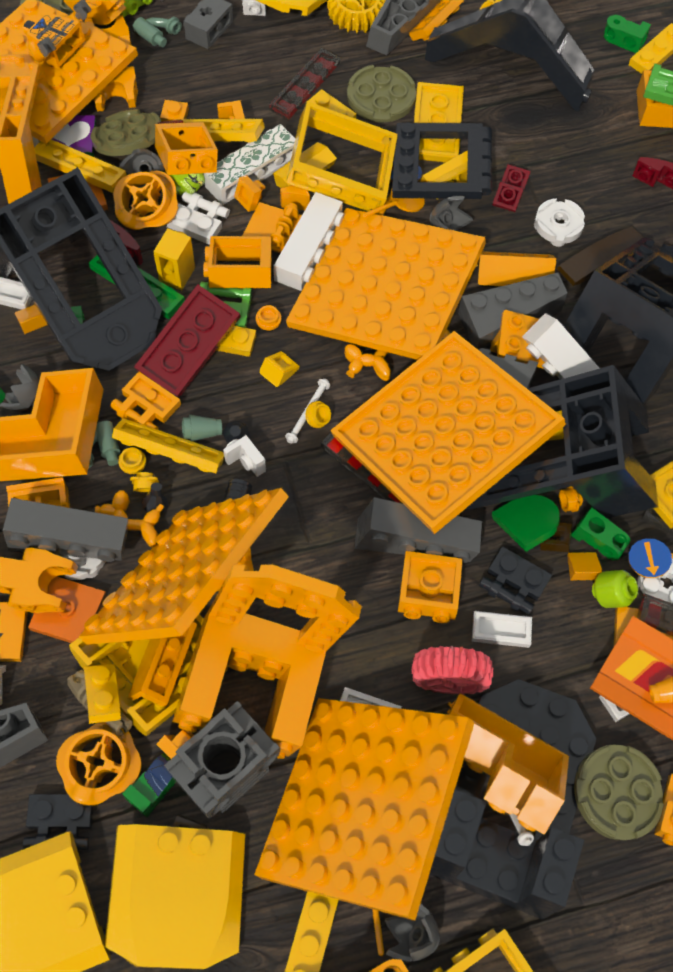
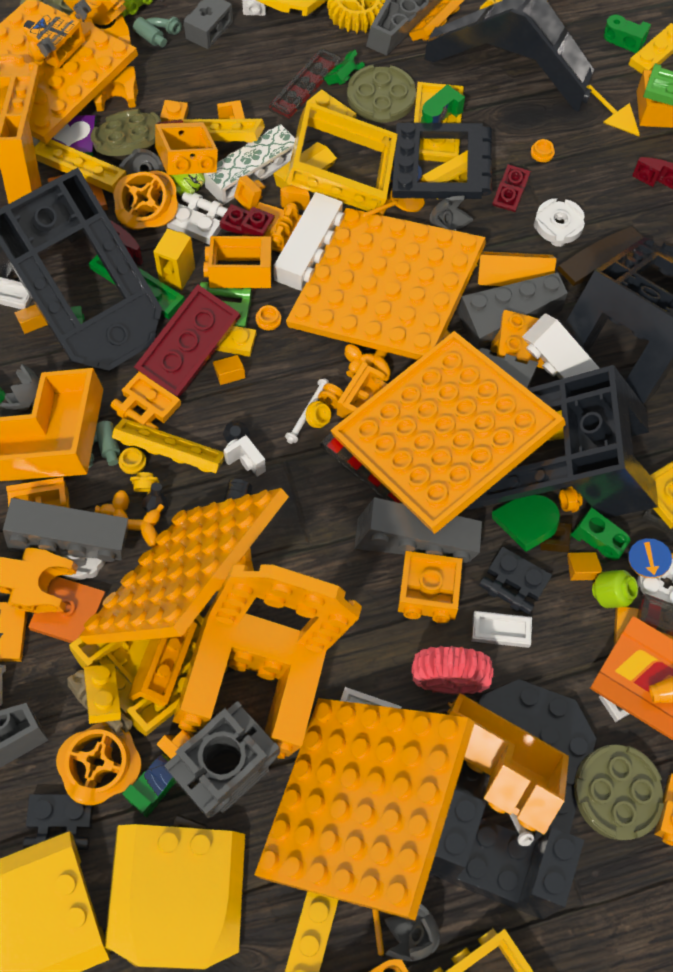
sand green cone [182,415,222,441] -> none
yellow slope [259,351,300,387] -> none
none -> light orange slope [213,355,245,385]
none -> dark red slope [220,204,275,236]
none -> light orange bush [318,383,343,409]
none -> green plate [324,50,365,86]
none -> light orange hinge [337,362,387,419]
none -> green leg [421,84,465,123]
none -> light orange plate [530,139,555,162]
none -> yellow piece [589,85,640,137]

